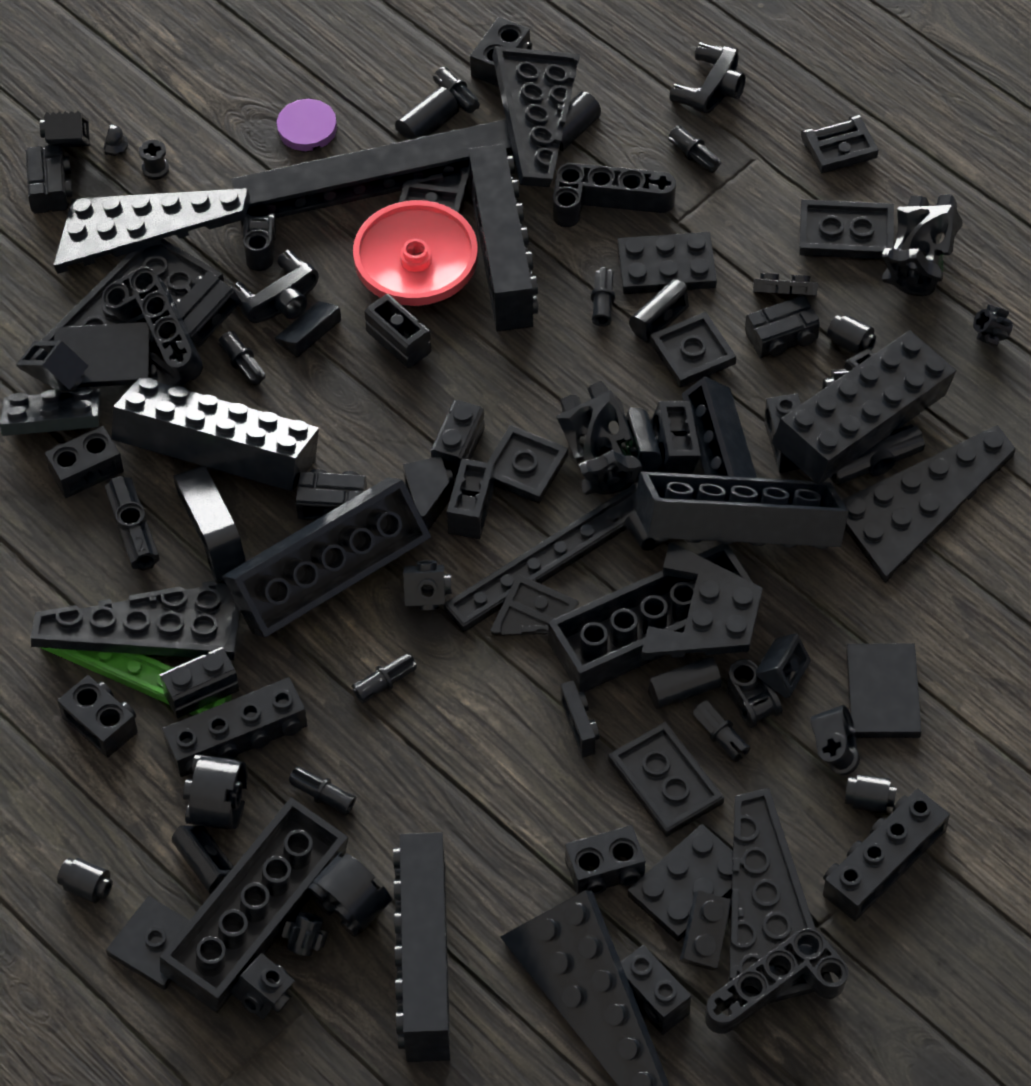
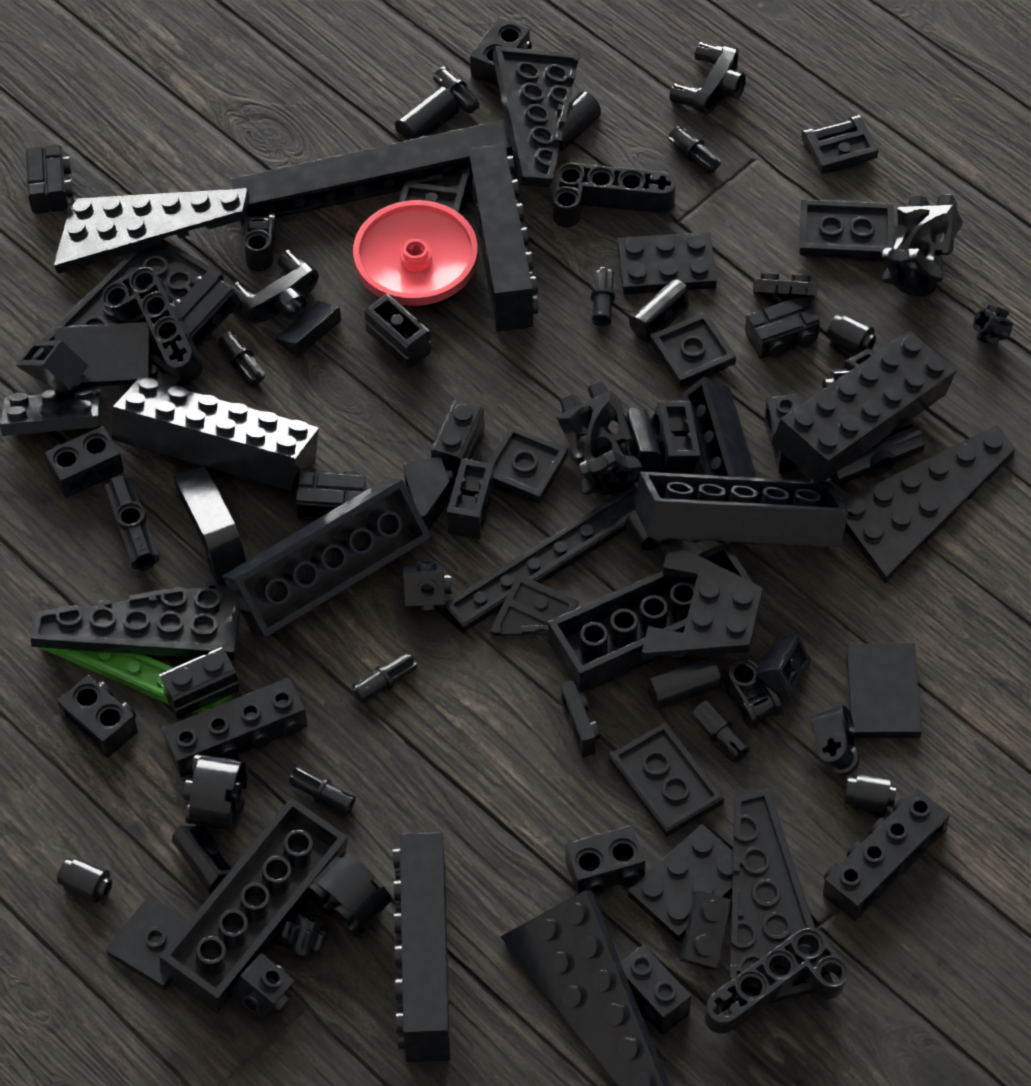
black brick [40,111,90,147] -> none
black piece [103,124,128,156] -> none
black bush [139,139,169,180] -> none
medium lavender tile [277,99,337,151] -> none

